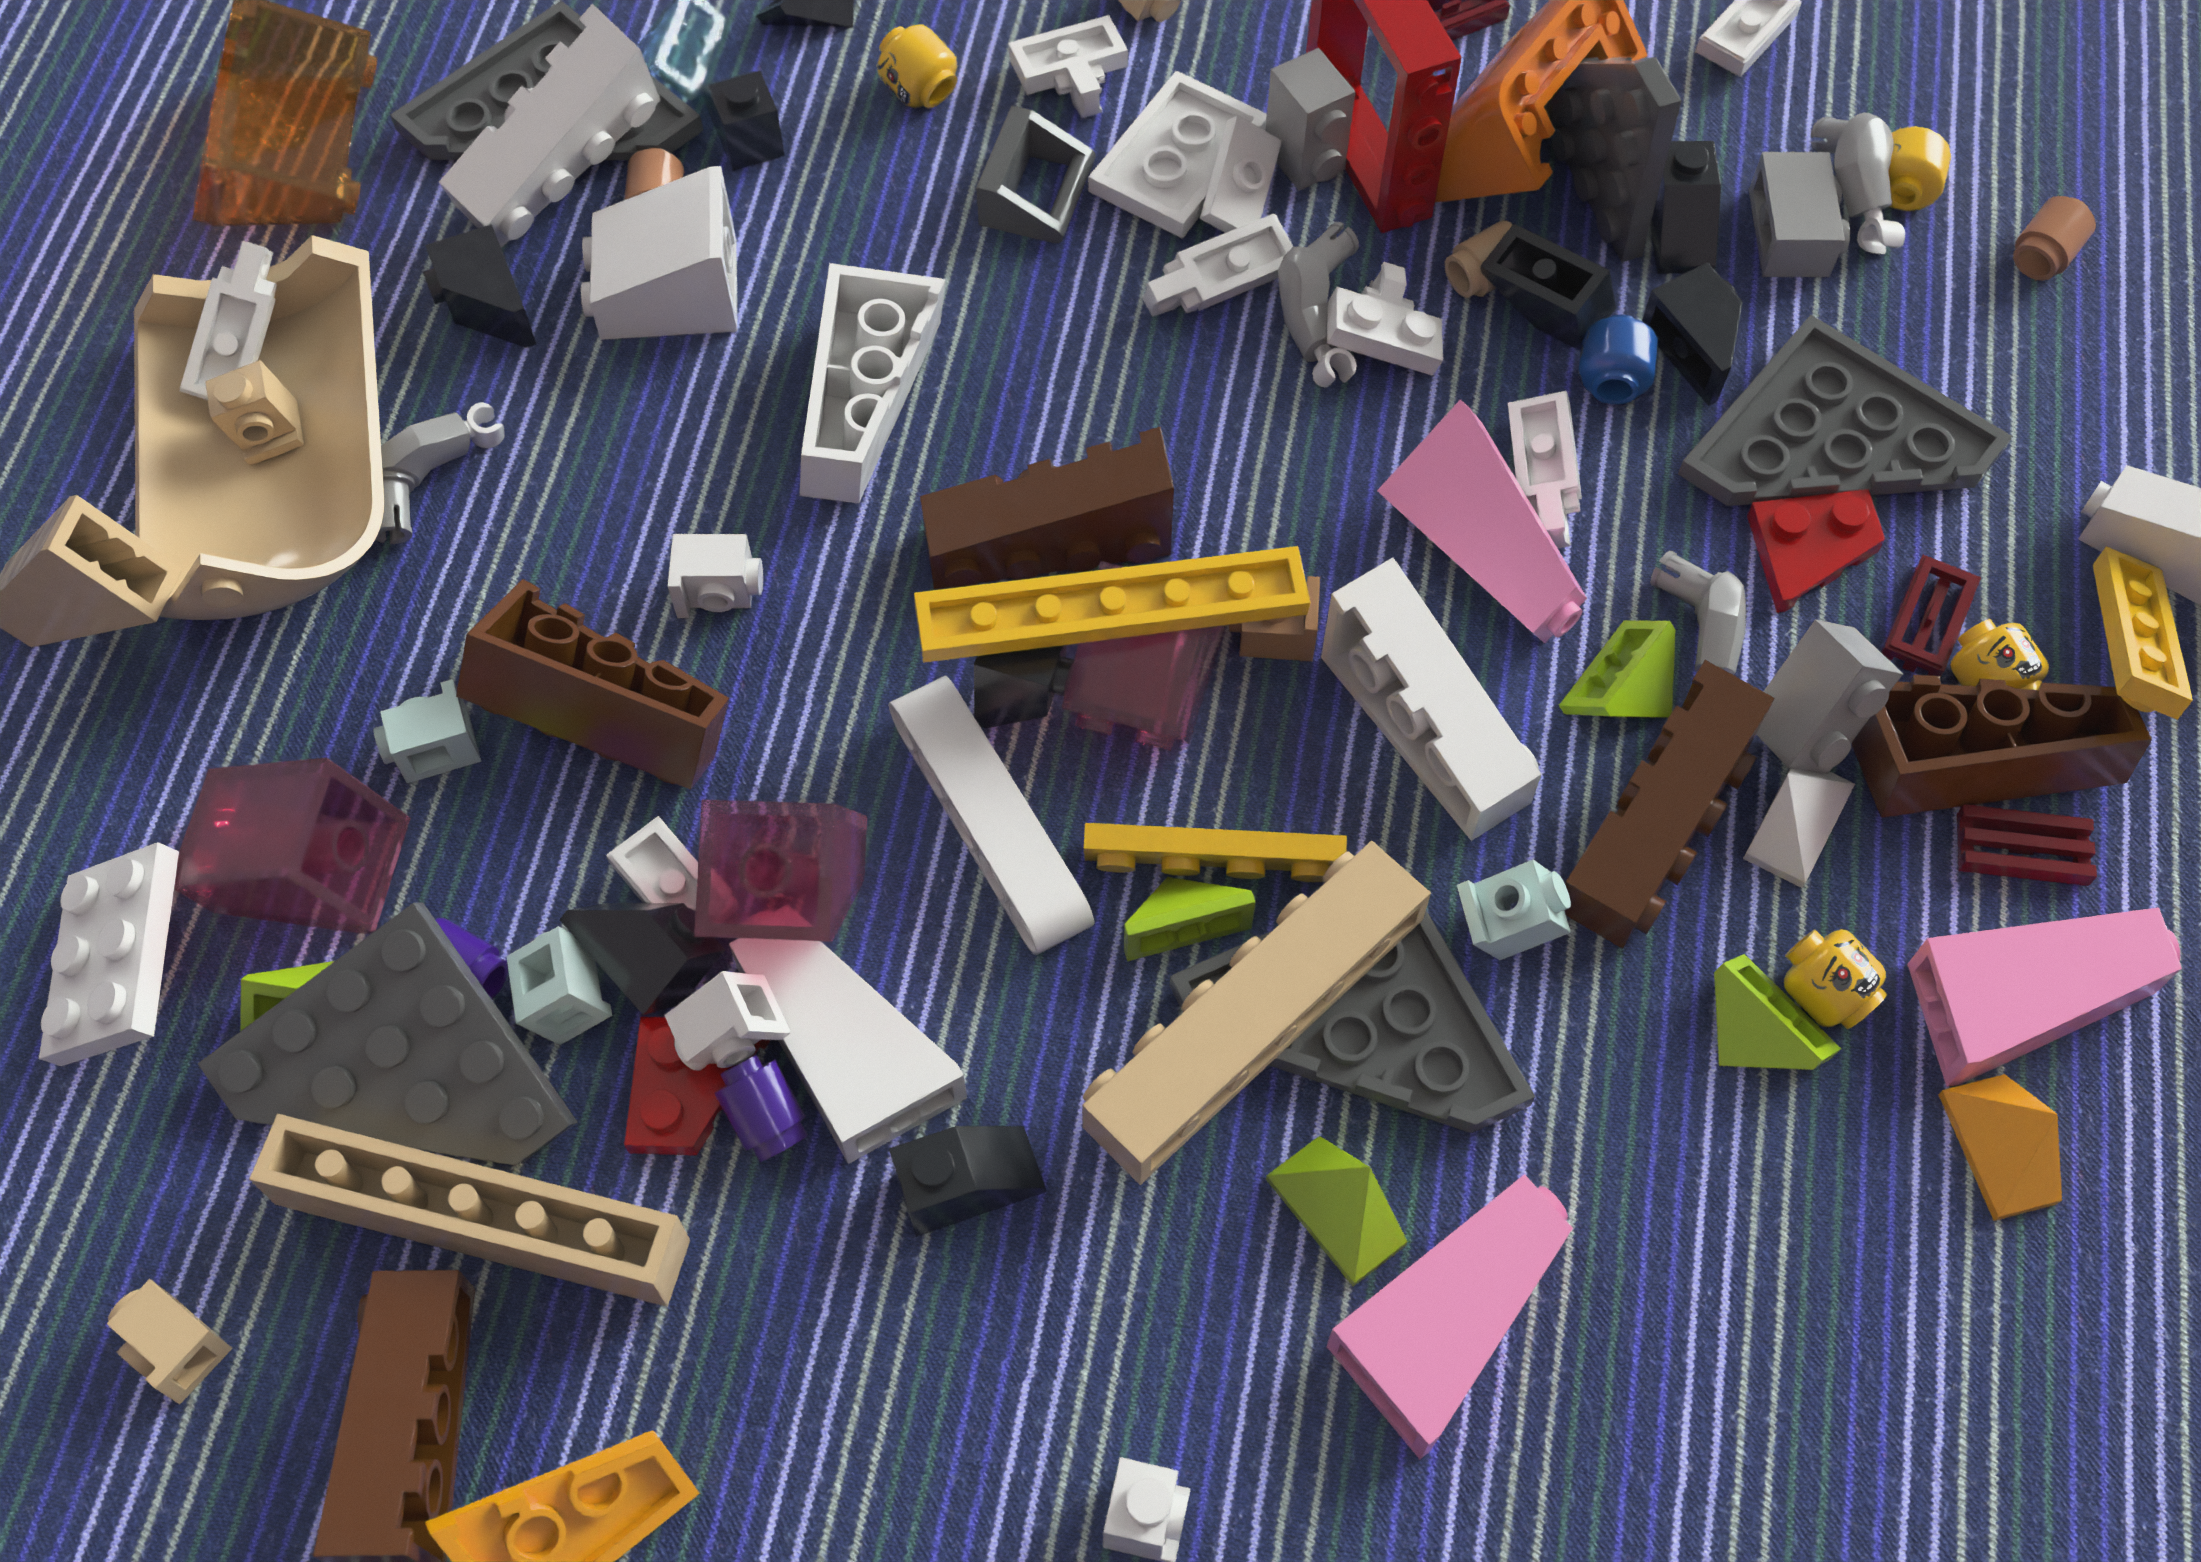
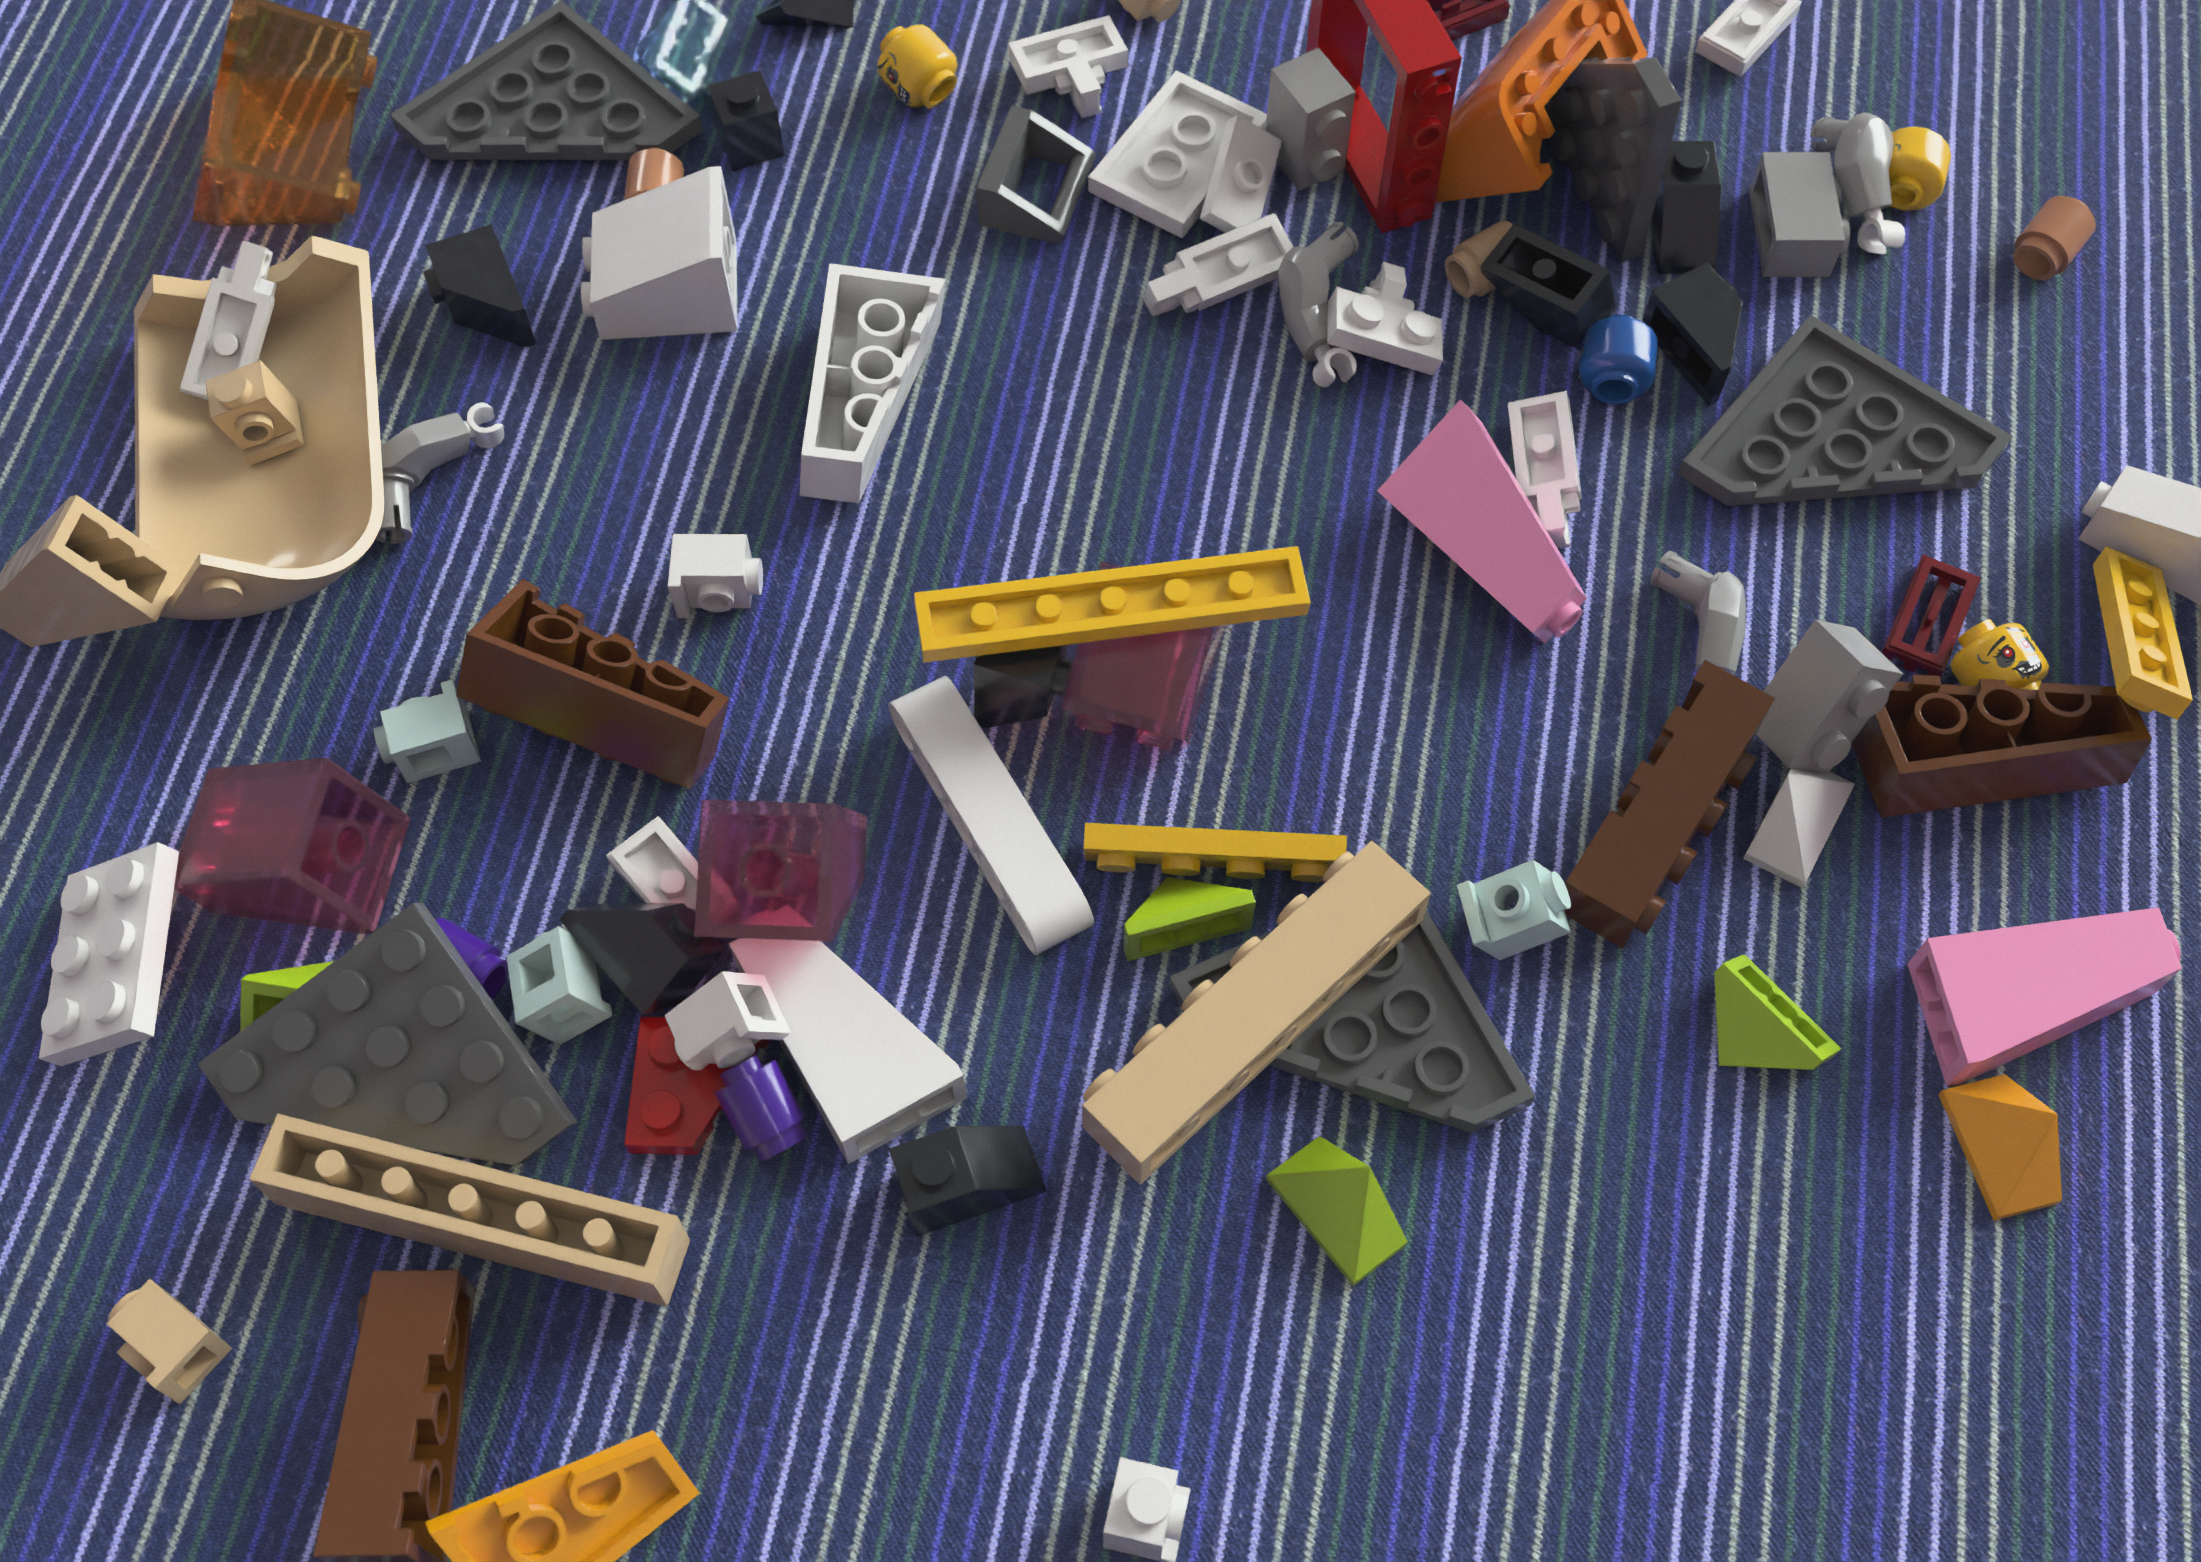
white wedge [439,4,661,247] -> none
reddish brown wedge [920,427,1174,589] -> none
medium nougat brick [1229,576,1320,661] -> none
white wedge [1321,558,1542,841] -> none
bright pink slope [1326,1174,1573,1459] -> none
lime slope [1559,620,1676,717] -> none
red wing [1747,489,1885,613] -> none
yellow head [1784,929,1887,1029] -> none
dark red tile [1956,804,2097,886] -> none

